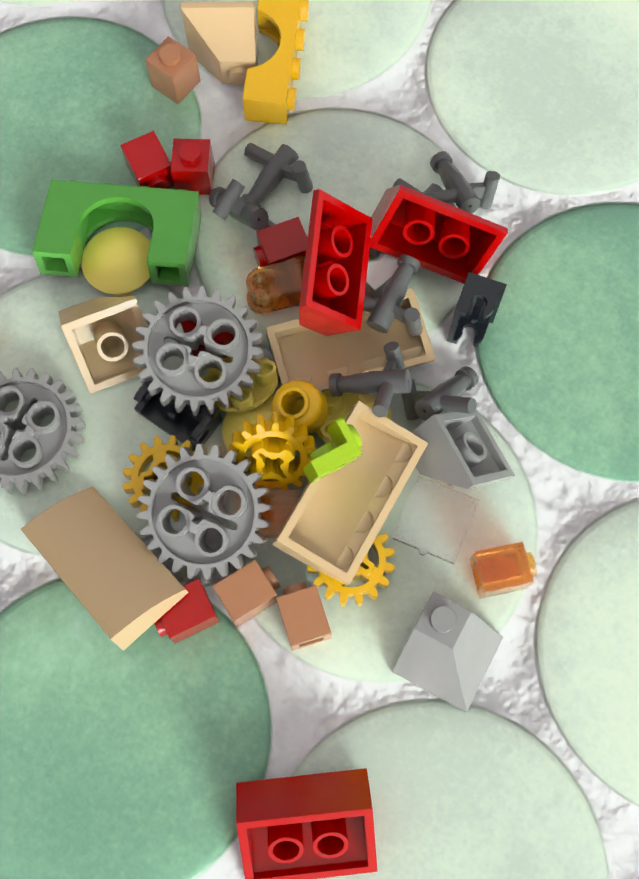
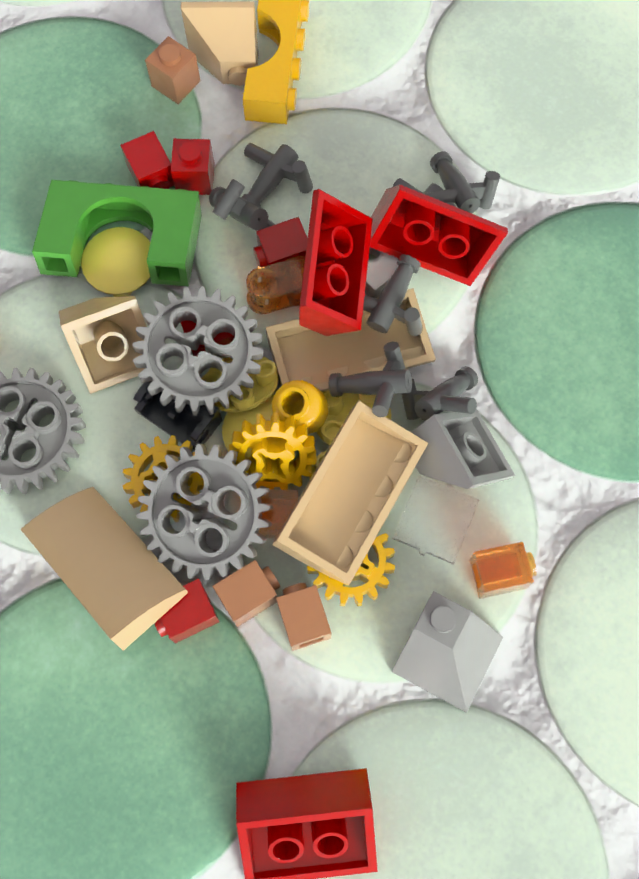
lime bracket [303,416,363,484] -> none
black hinge [447,272,507,347] -> none

